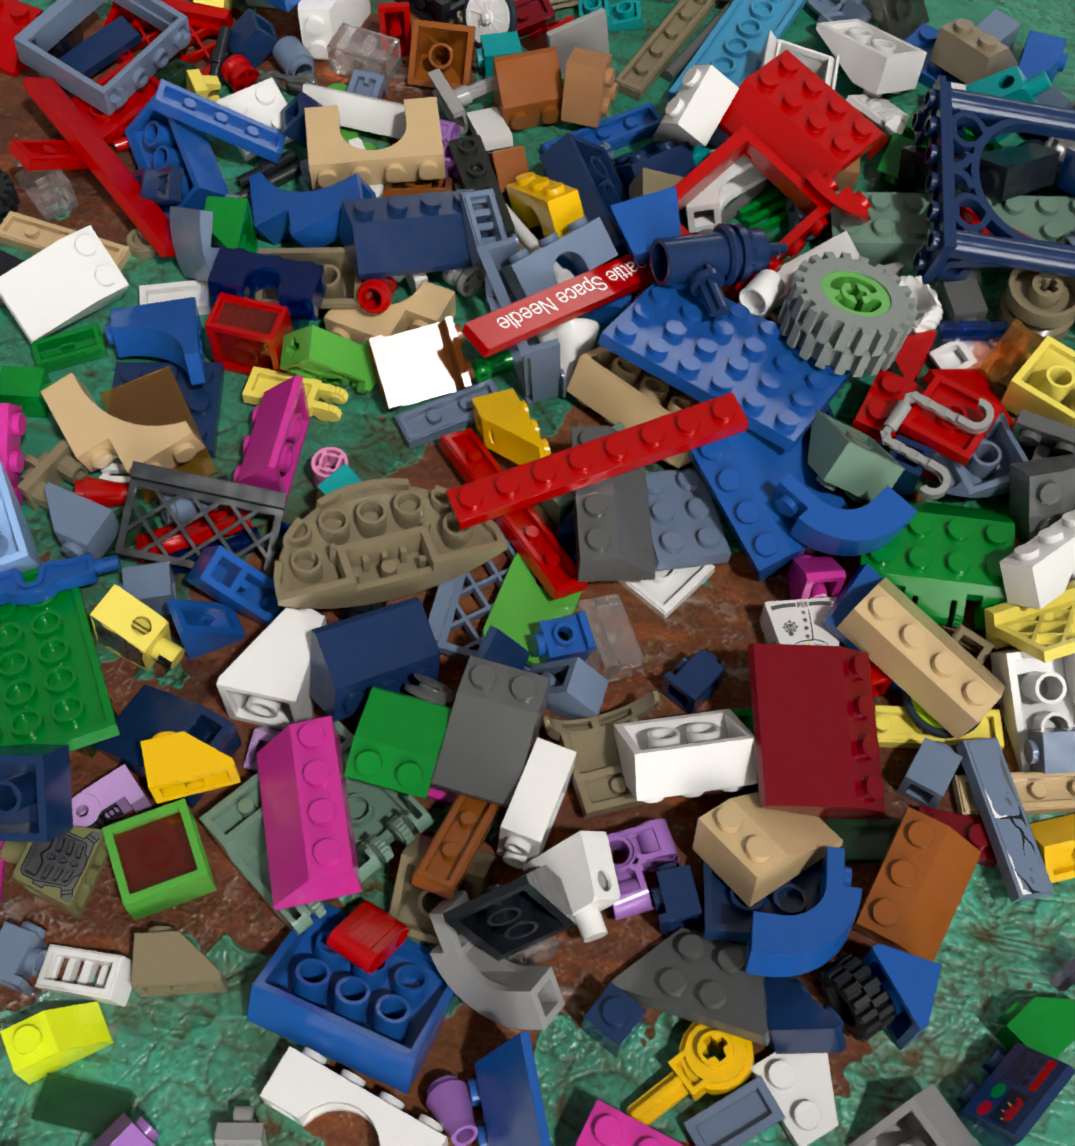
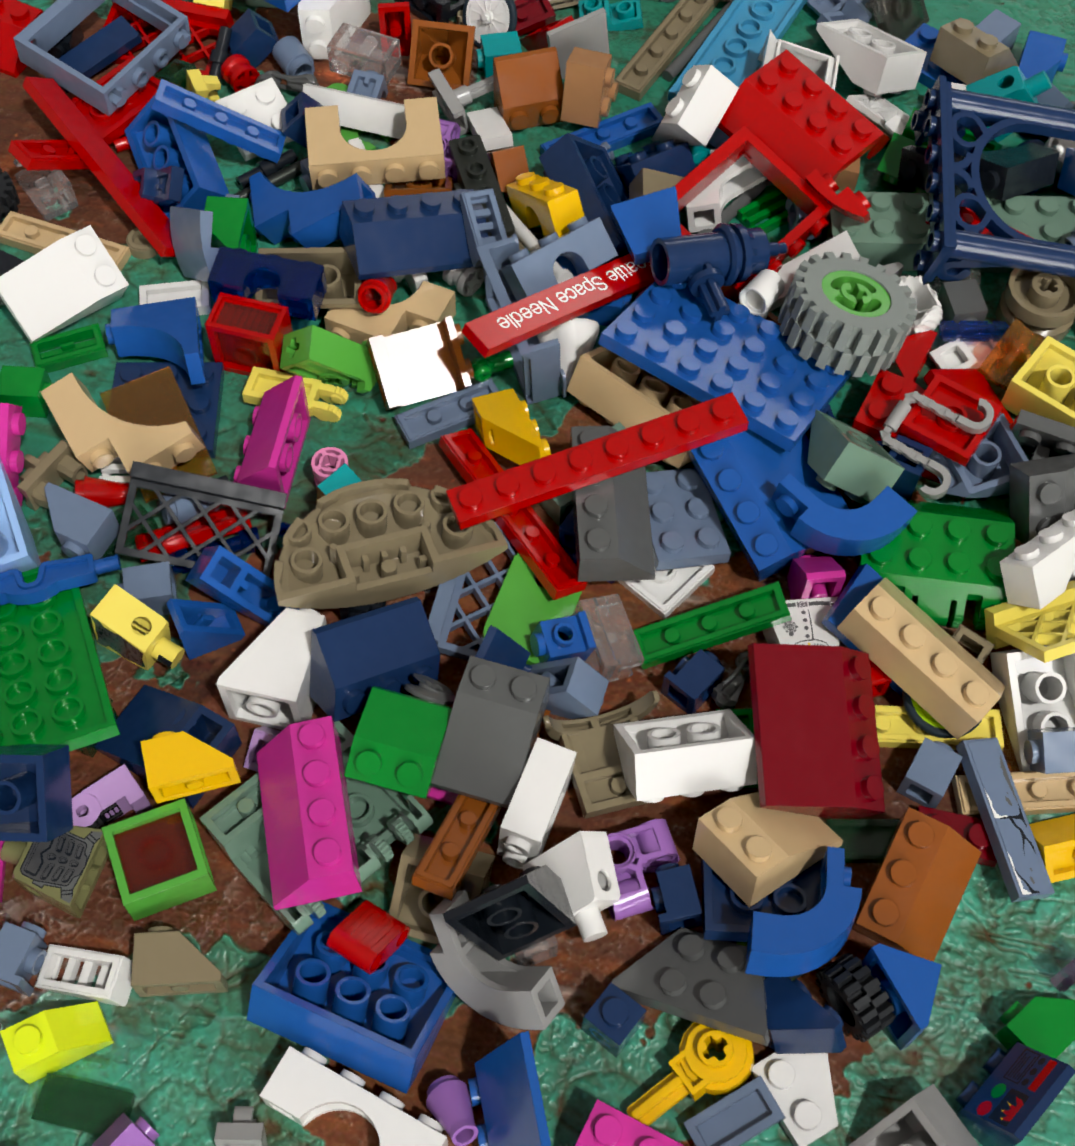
none -> green tile [631,581,792,670]
none -> dark grey piece [711,651,750,709]

